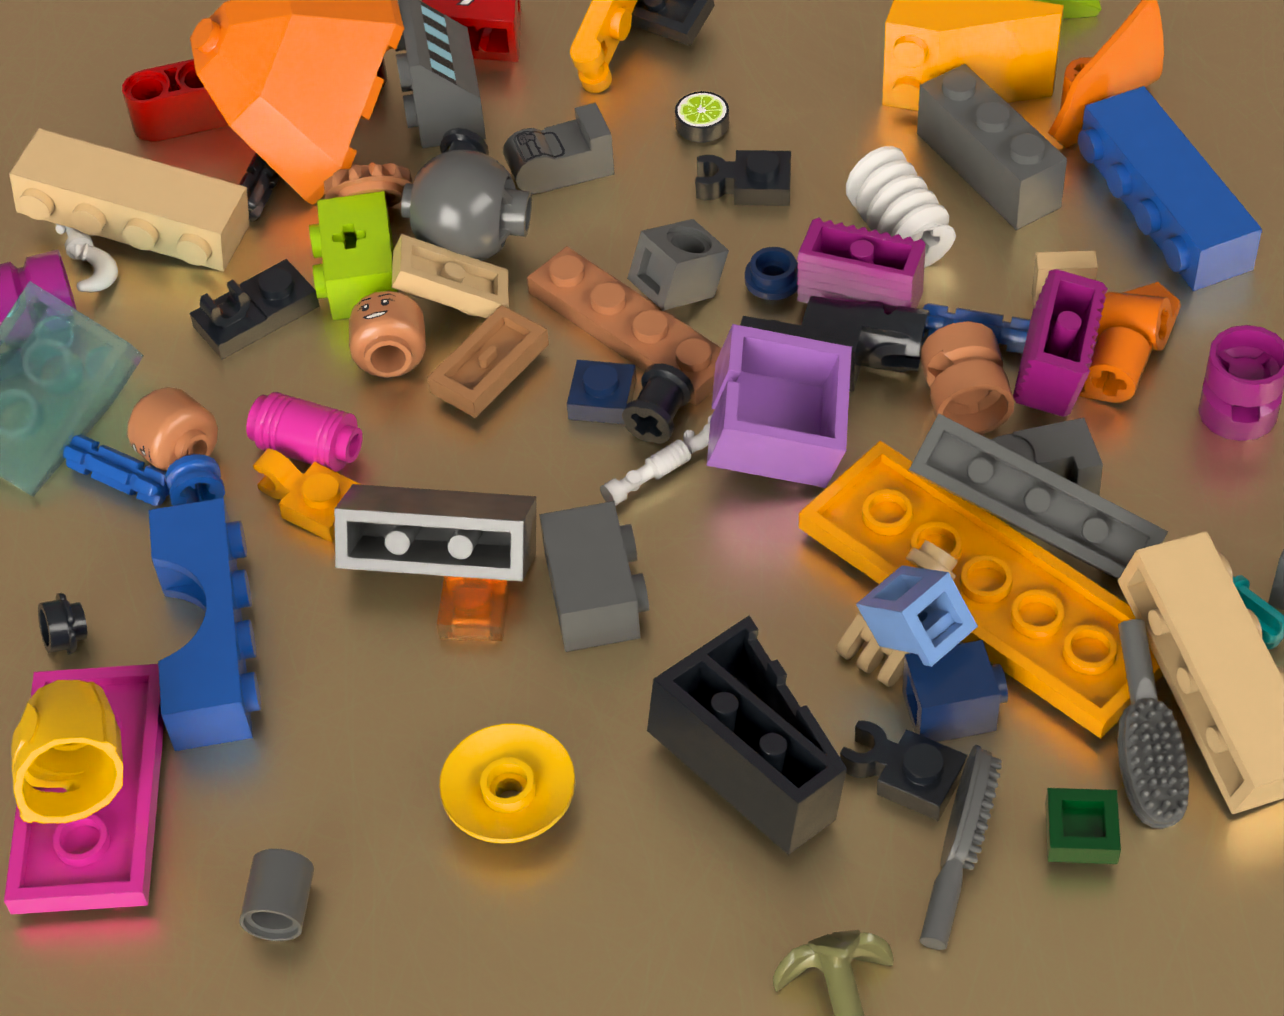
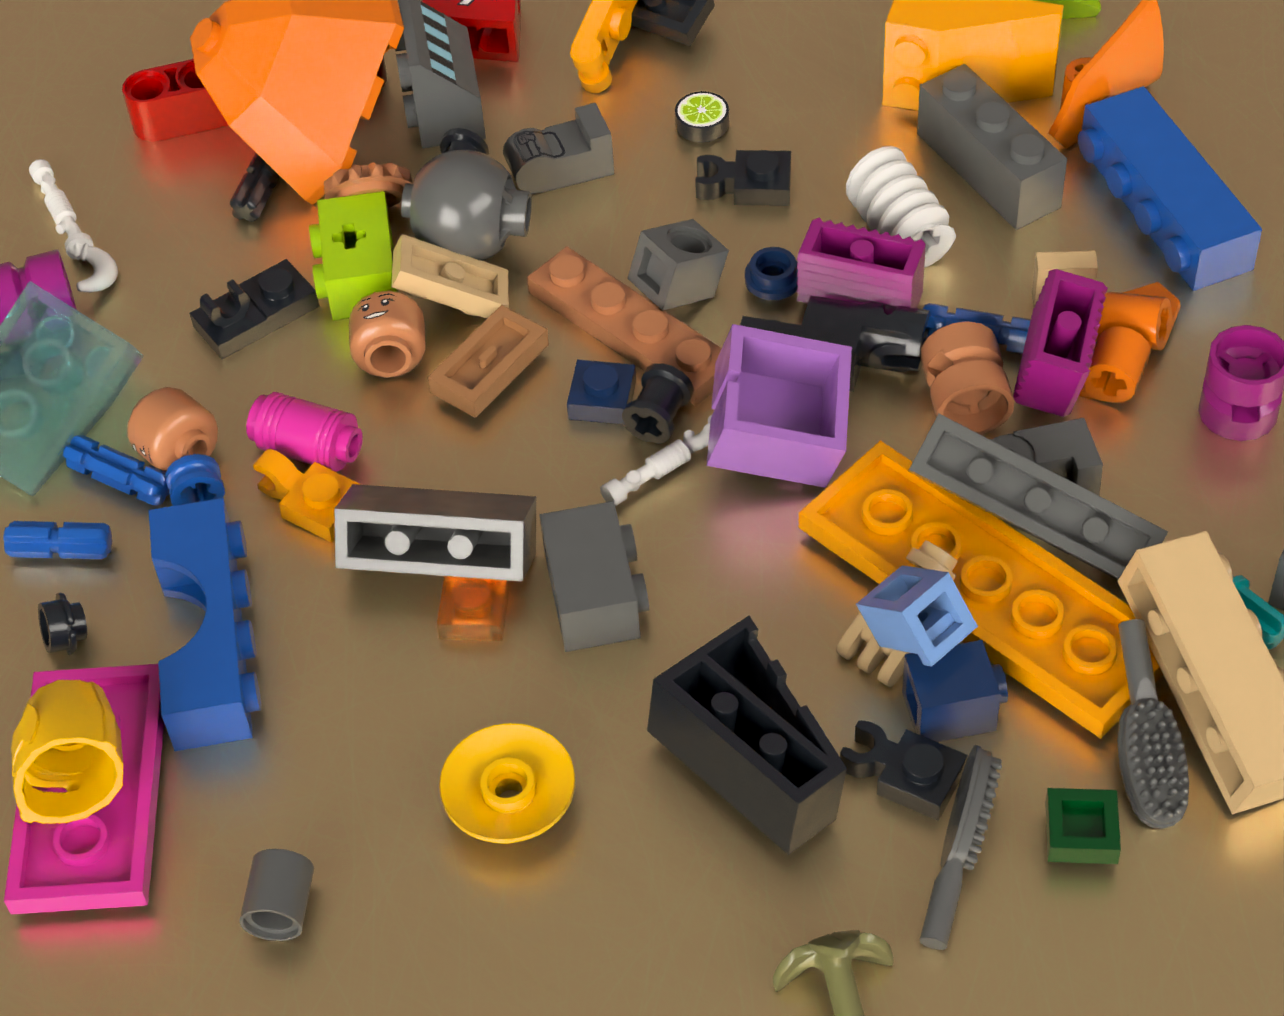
tan brick [9,128,249,272] -> none
none -> blue piece [3,521,112,559]

